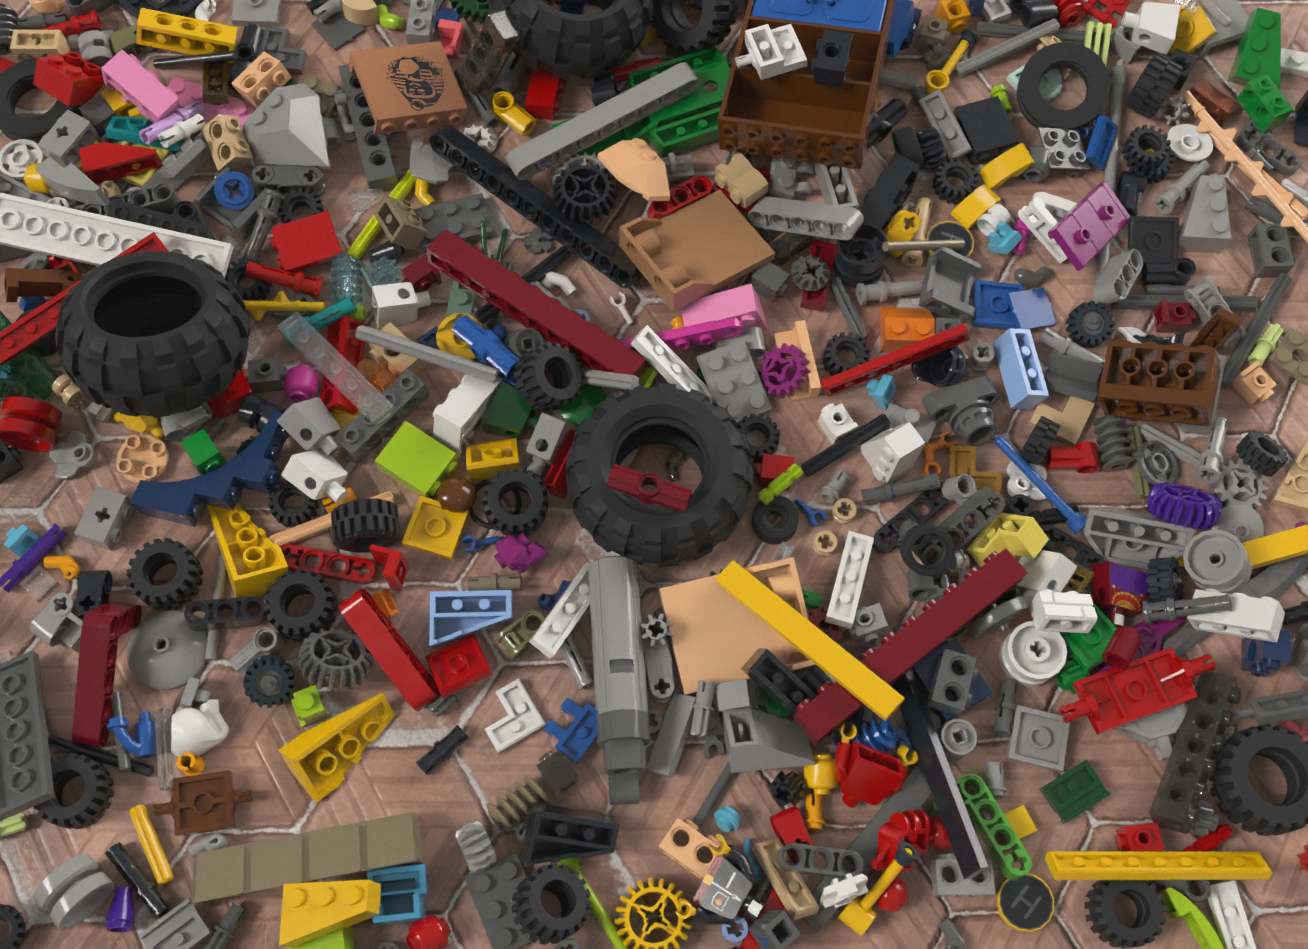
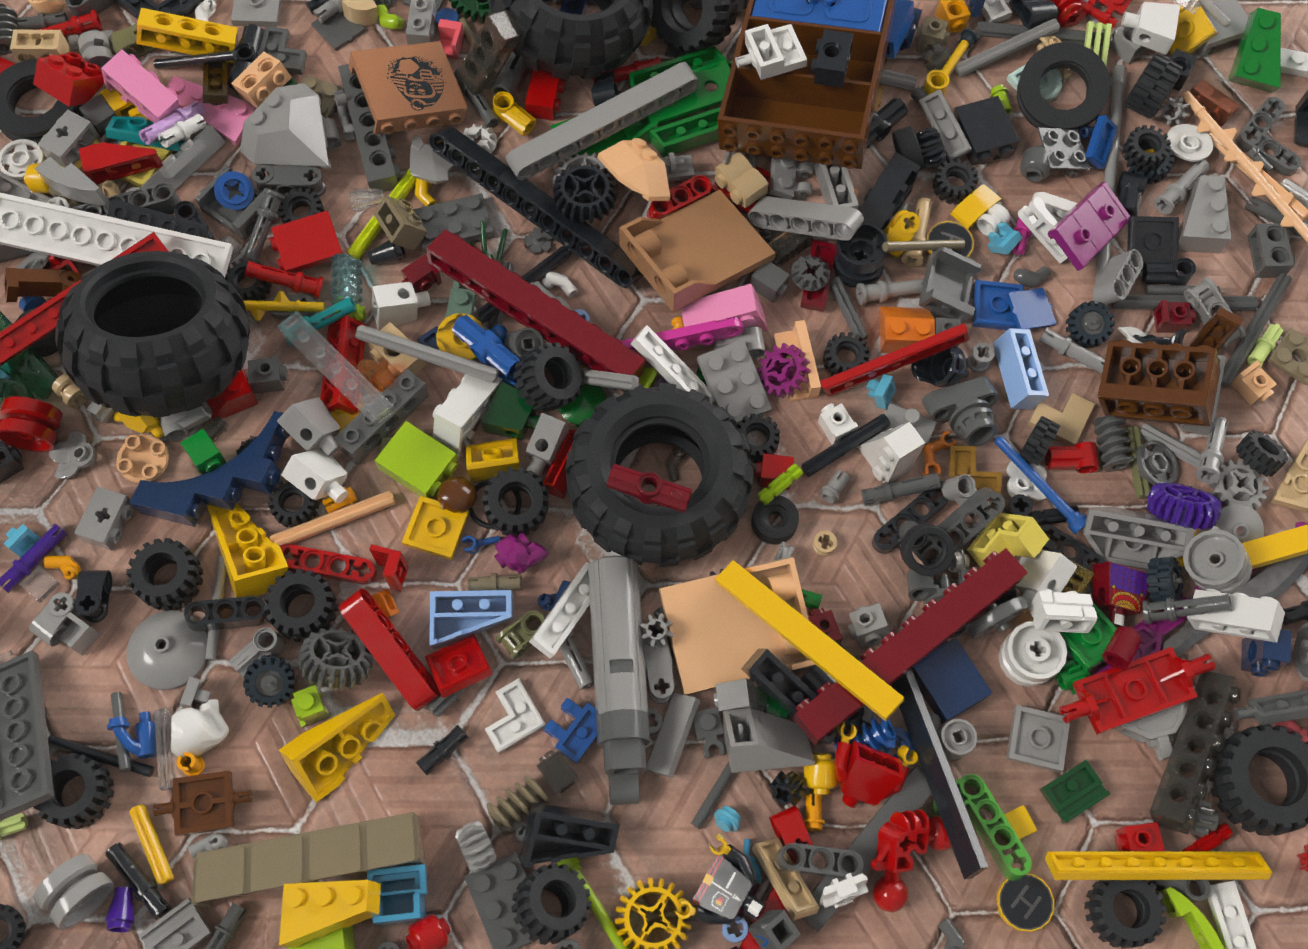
dark red beam [72,601,142,748] -> none
tan brick [201,114,254,172] -> none
black wheel [237,394,286,433] -> none
dark pink head [283,365,319,403] -> none
black tyre [331,498,401,553] -> none
clear light blue gear [369,256,401,285] -> none
white hand [609,292,633,325] -> none
light nougat brick [658,818,722,881] -> none
light grey axle [691,680,716,737] -> none
blue hand [794,497,827,527] -> none
white plate [825,531,874,629] -> none
tan bush [832,498,856,524] -> none
yellow piece [837,841,919,936] -> none
dark grey brick [926,648,978,716] -> none
light grey brick [930,854,995,897] -> none
yellow slope [978,143,1035,191] -> none
light grey pin [985,762,1007,799] -> none
dark grey pin [993,679,1018,737] -> none
dark grey panel [1044,353,1102,401] -> none
green brick [1237,74,1294,134] -> none

